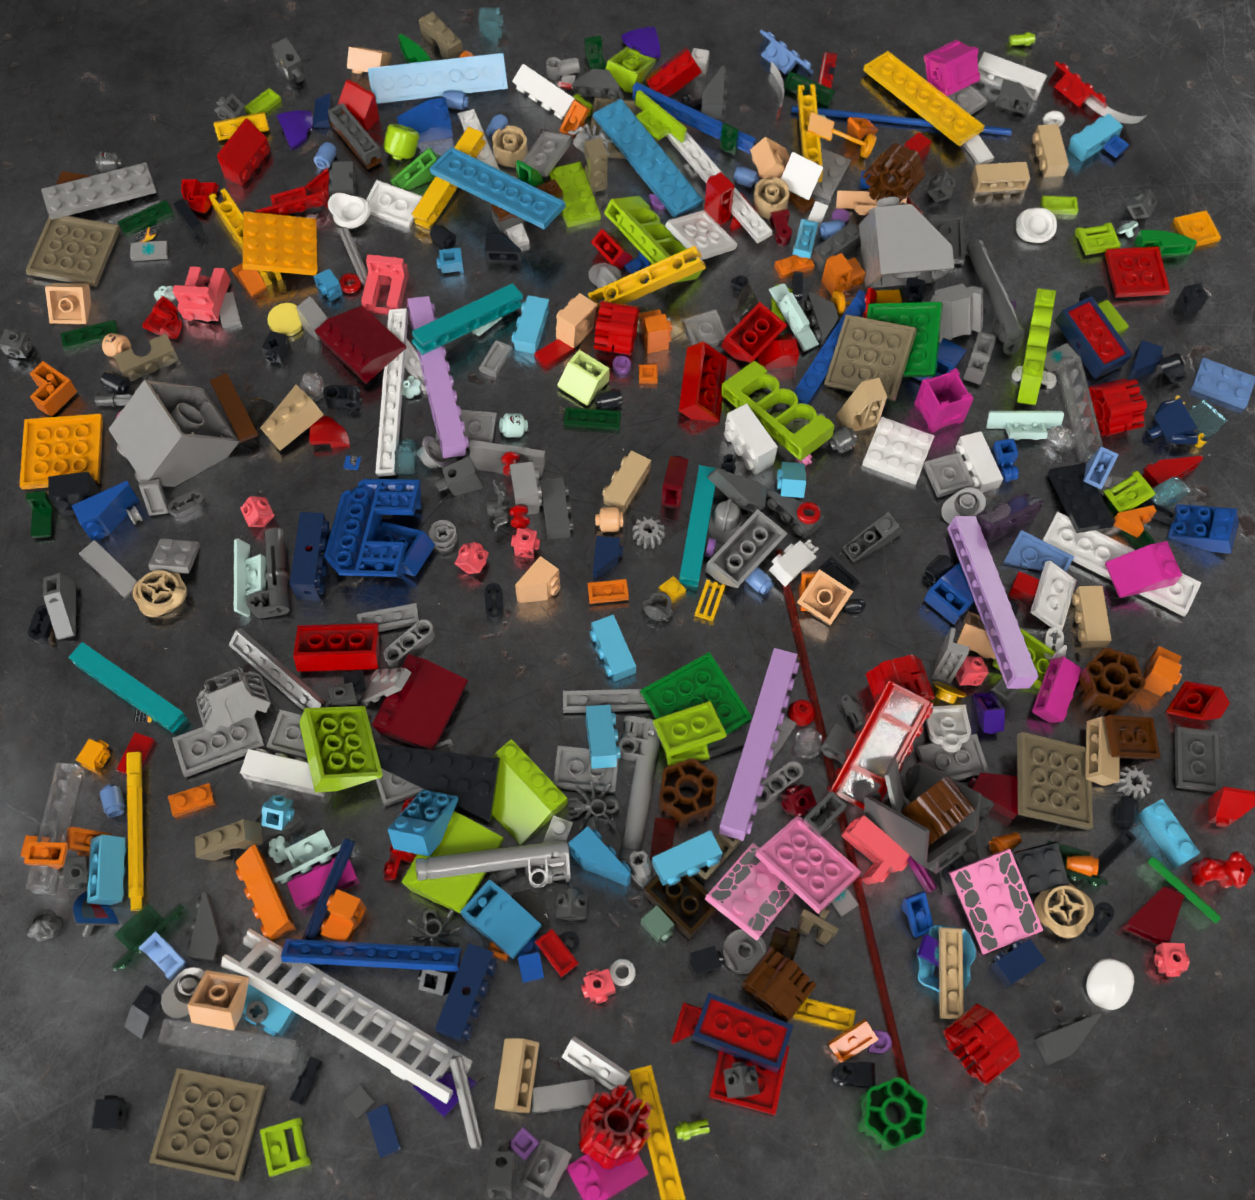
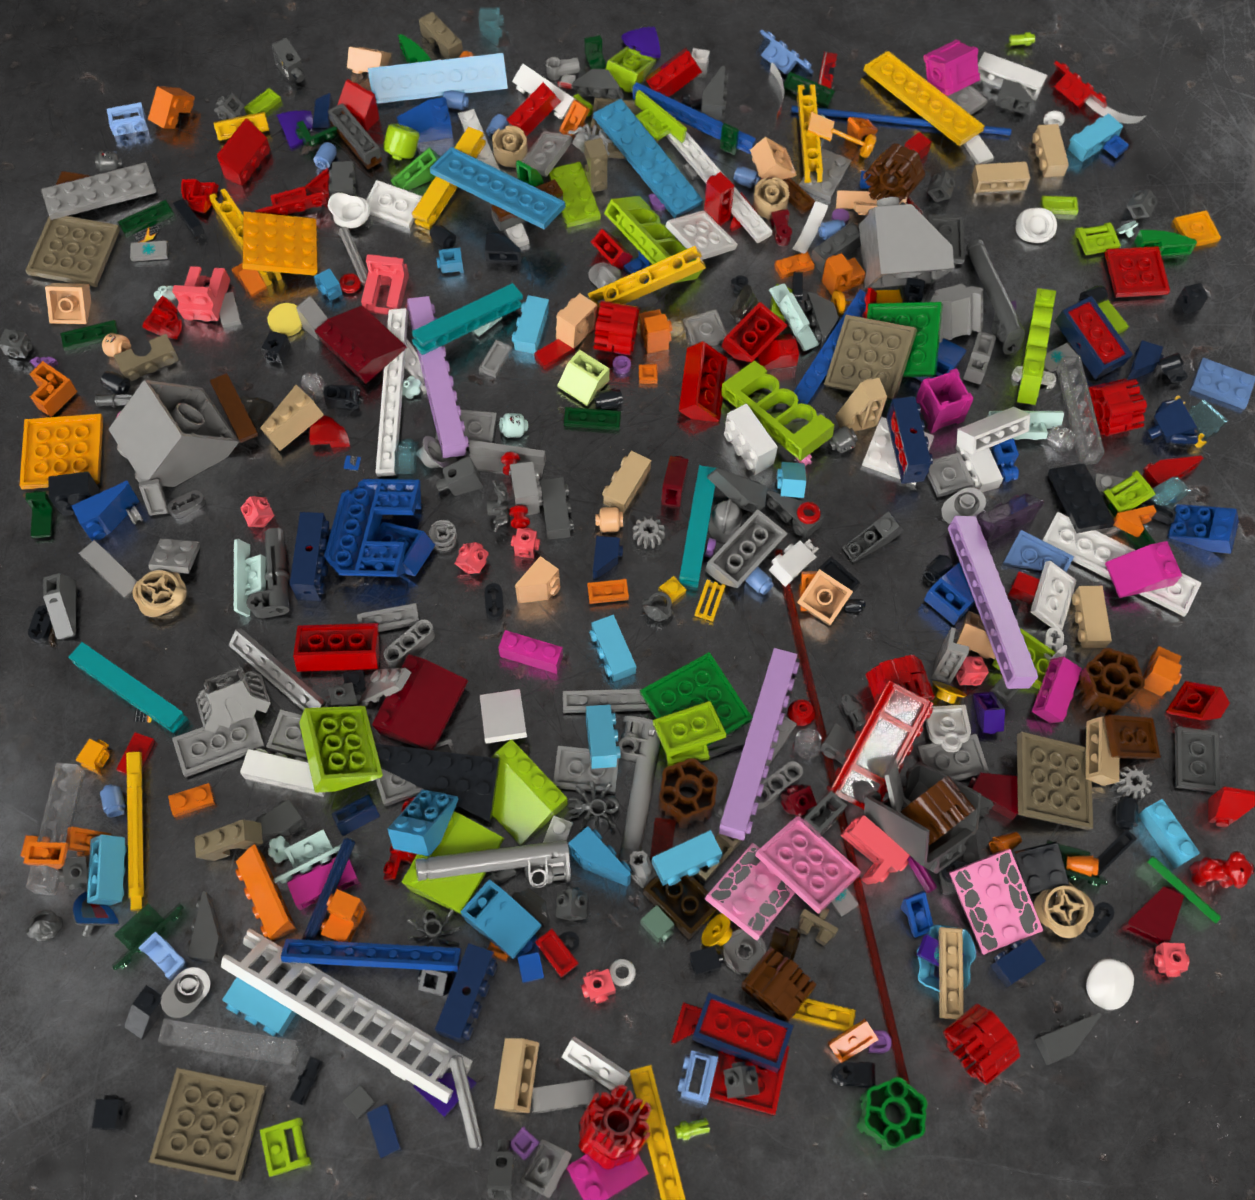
light nougat slope [188,970,249,1030] -> none
dark grey bush [246,1001,269,1023] -> none
medium azure brick [261,795,295,831] -> none
black pin [721,454,736,474] -> none
white piece [781,152,823,200] -> none
medium azure plate [793,219,818,258] -> none
medium blue slope [1083,446,1119,489] -> none
none -> medium lavender tile [30,356,58,367]
none -> light blue window [107,102,148,136]
none -> orange brick [148,86,195,129]
none -> dark green bracket [295,121,338,147]
none -> dark blue slope [331,794,380,836]
none -> white tile [480,689,527,744]
none -> dark pink brick [499,630,563,674]
none -> red brick [507,82,561,137]
none -> light blue window [677,1051,718,1105]
none -> yellow piece [701,913,732,947]
none -> dark blue brick [886,396,933,484]
none -> white brick [957,407,1030,454]

